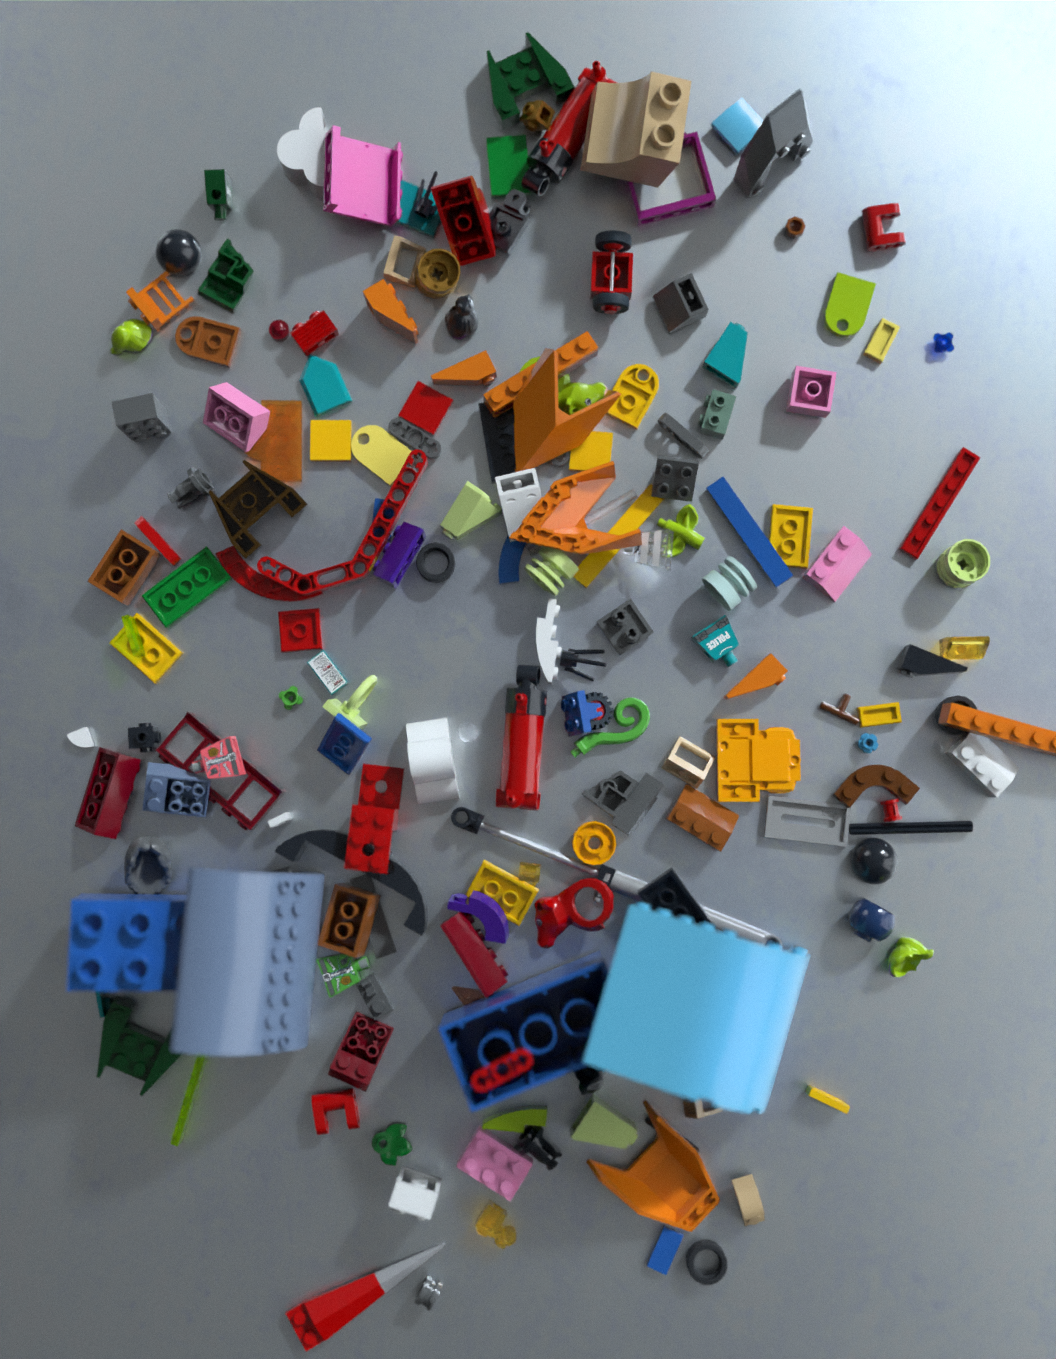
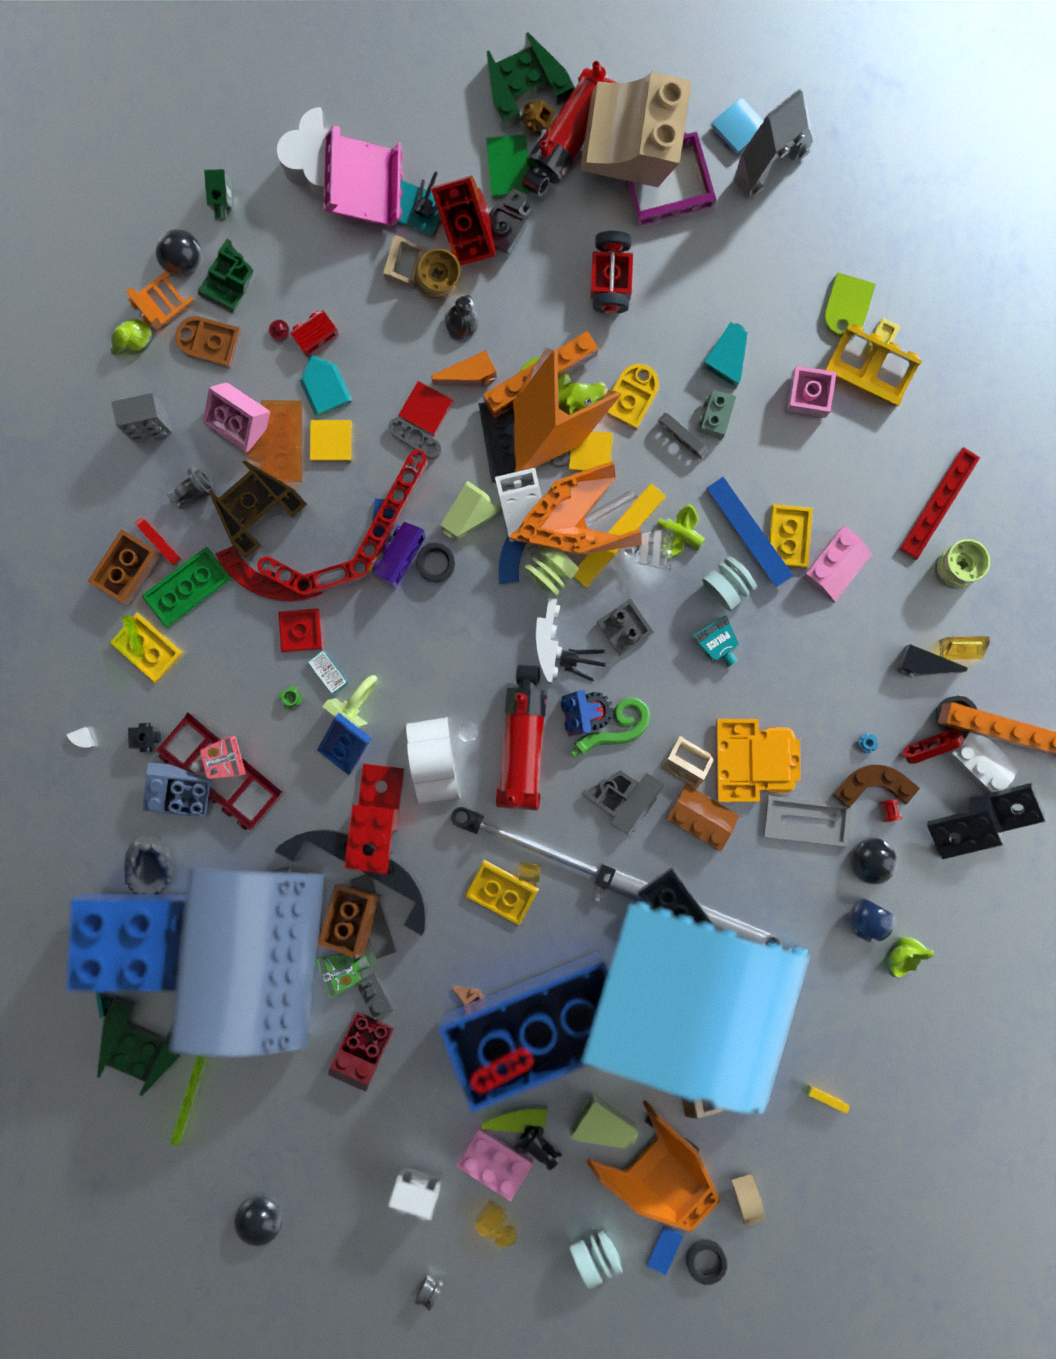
dark red slope [75,747,141,839] -> none
white tile [268,812,293,828] -> none
red plate [285,1243,445,1352] -> none
red connector [311,1088,360,1135] -> none
light yellow tile [351,425,411,487] -> none
orange slope [363,279,419,344] -> none
green plate [371,1123,413,1166] -> none
dark red slope [440,912,509,998] -> none
dark purple arch [447,890,509,944] -> none
red animal [534,878,614,949] -> none
light orange wheel [572,821,616,865] -> none
black hair [573,1065,606,1095] -> none
dark grey plate [651,456,699,502] -> none
dark grey slope [653,273,709,333] -> none
orange slope [724,653,788,700] -> none
dark orange tile [784,217,805,239] -> none
reddish brown piece [819,693,860,725] -> none
black axle [849,821,973,835] -> none
yellow tile [857,702,902,728] -> none
red connector [861,203,906,252] -> none
clear blue plate [933,332,954,353] -> none
none -> black piece [234,1196,282,1246]
none -> light aqua wheel [570,1230,623,1289]
none -> yellow window [825,324,922,407]
none -> red beam [903,729,964,764]
none -> black bracket [927,783,1046,860]

